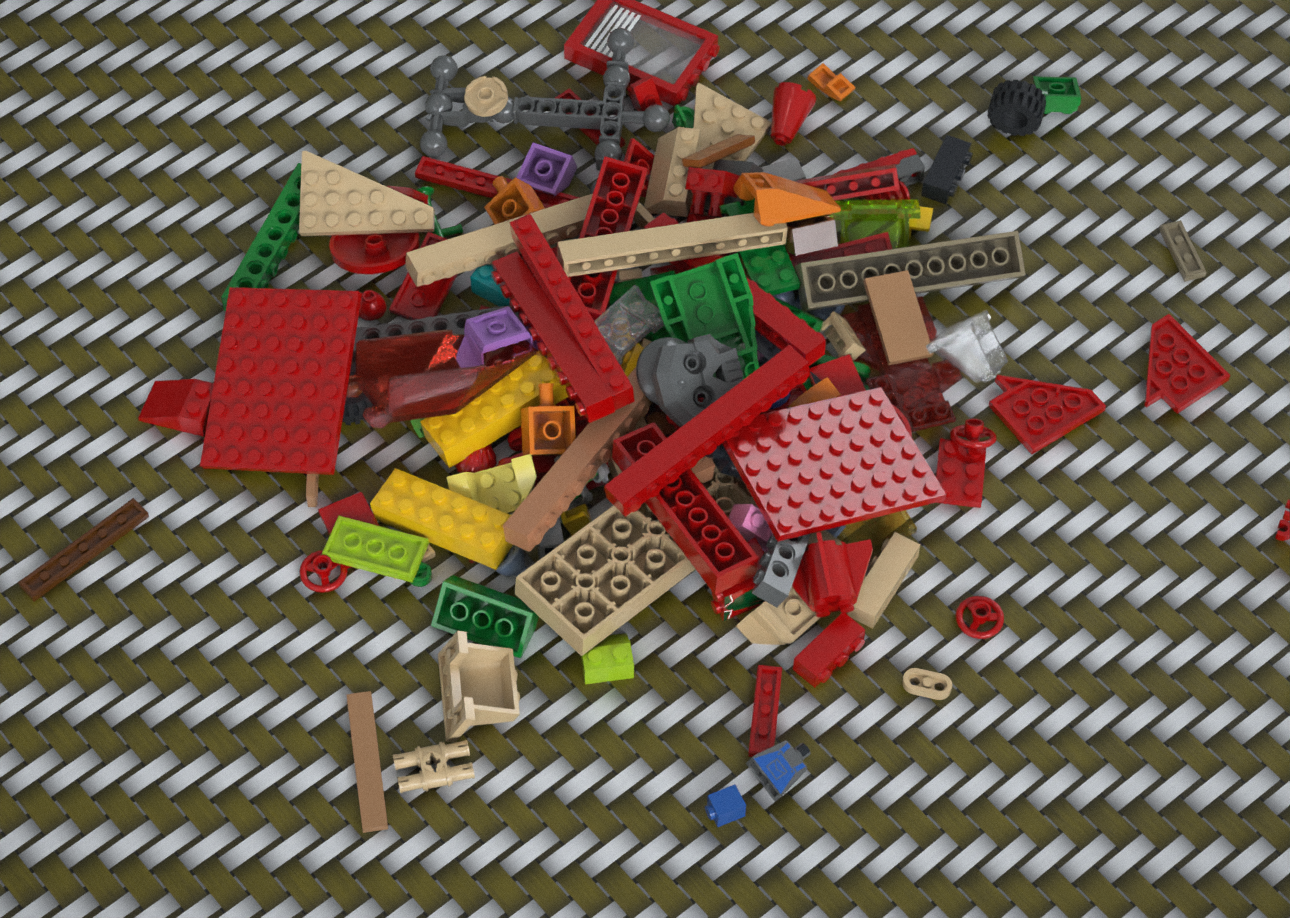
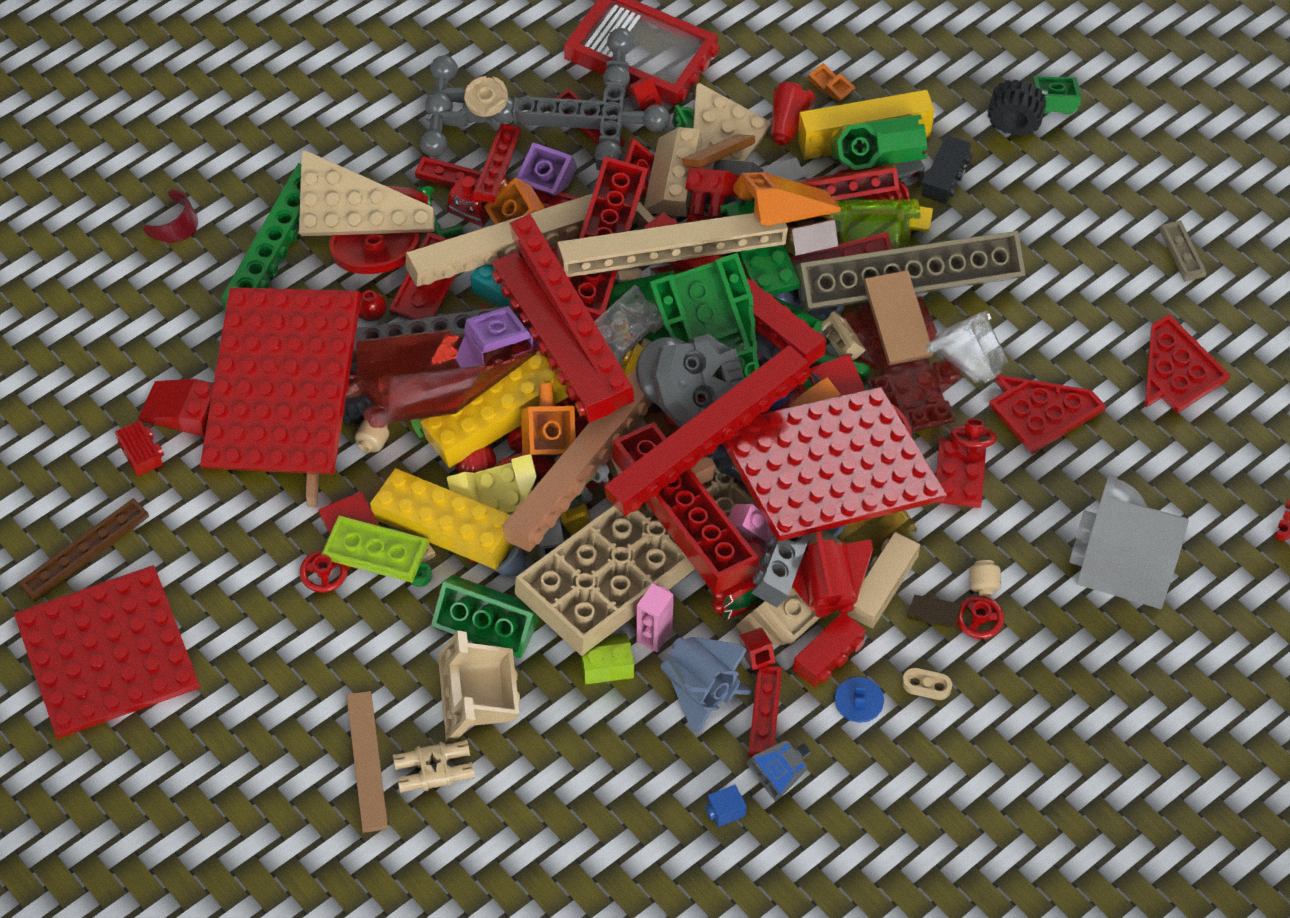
none -> red plate [14,565,200,739]
none -> red brick [115,420,164,477]
none -> dark red piece [143,189,199,243]
none -> tan head [354,417,389,453]
none -> red torso [447,176,490,228]
none -> red tile [473,123,522,204]
none -> bright pink brick [636,583,674,652]
none -> sand blue brick [661,637,751,732]
none -> red brick [739,627,775,670]
none -> yellow brick [798,90,934,160]
none -> green brick [830,115,927,170]
none -> blue piece [835,677,884,723]
none -> dark brown tile [908,594,962,628]
none -> tan head [969,560,1001,597]
none -> light grey piece [1069,474,1189,609]

